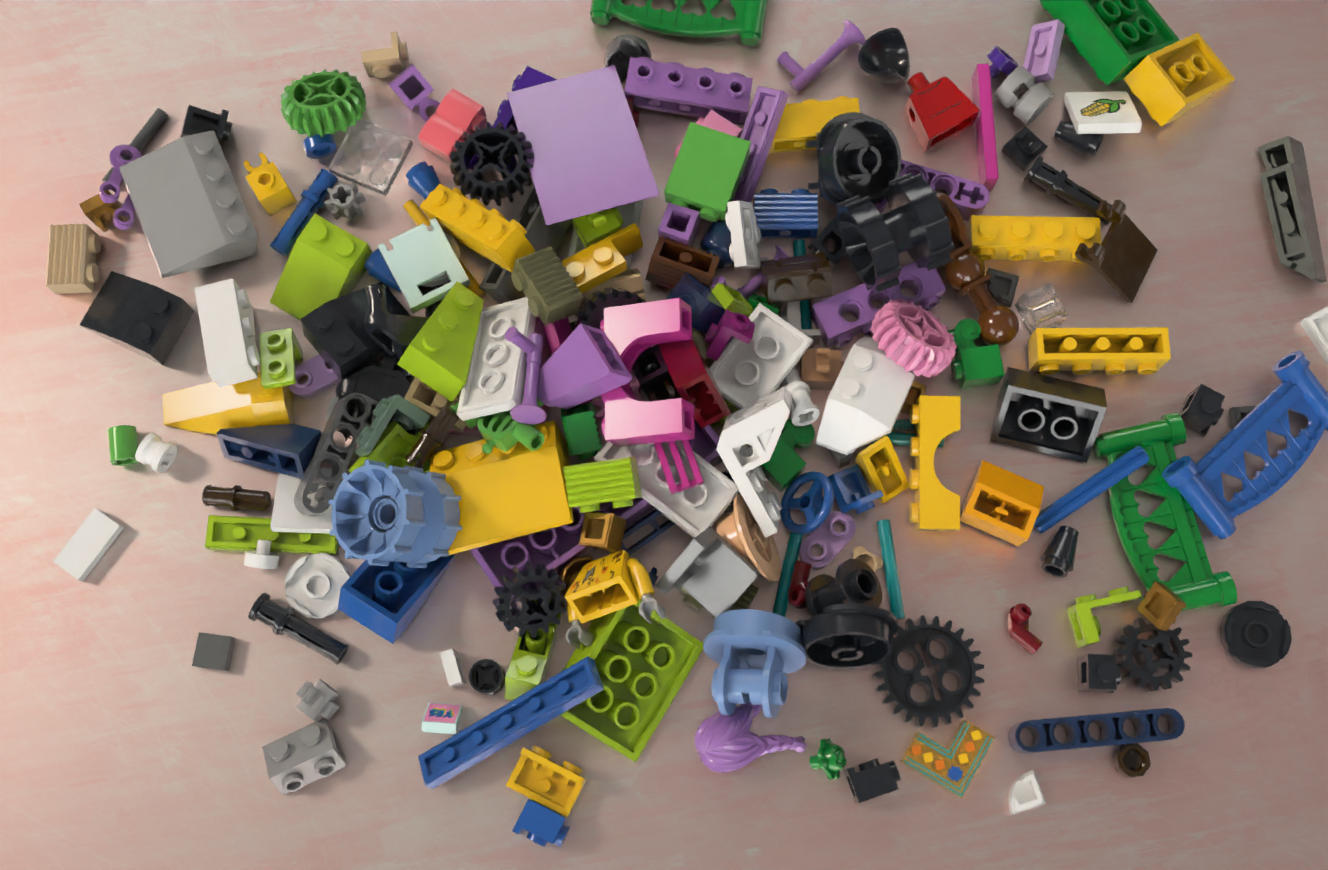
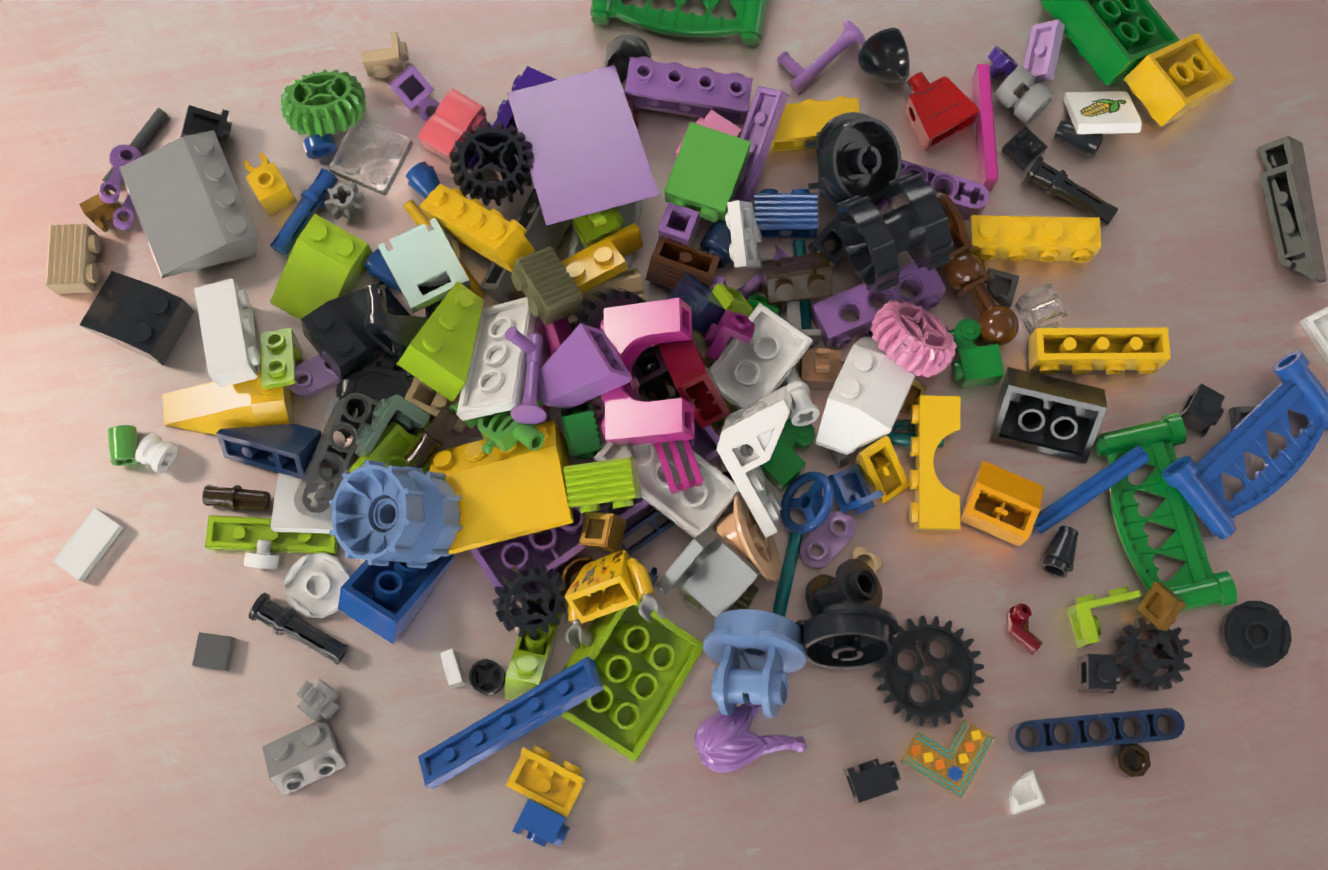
tile [422,702,462,735] -> none
dark red arm [788,560,812,609] -> none
green plant [809,738,847,780] -> none
teal bar [877,519,905,620] -> none
dark brown flag [1075,200,1158,303] -> none

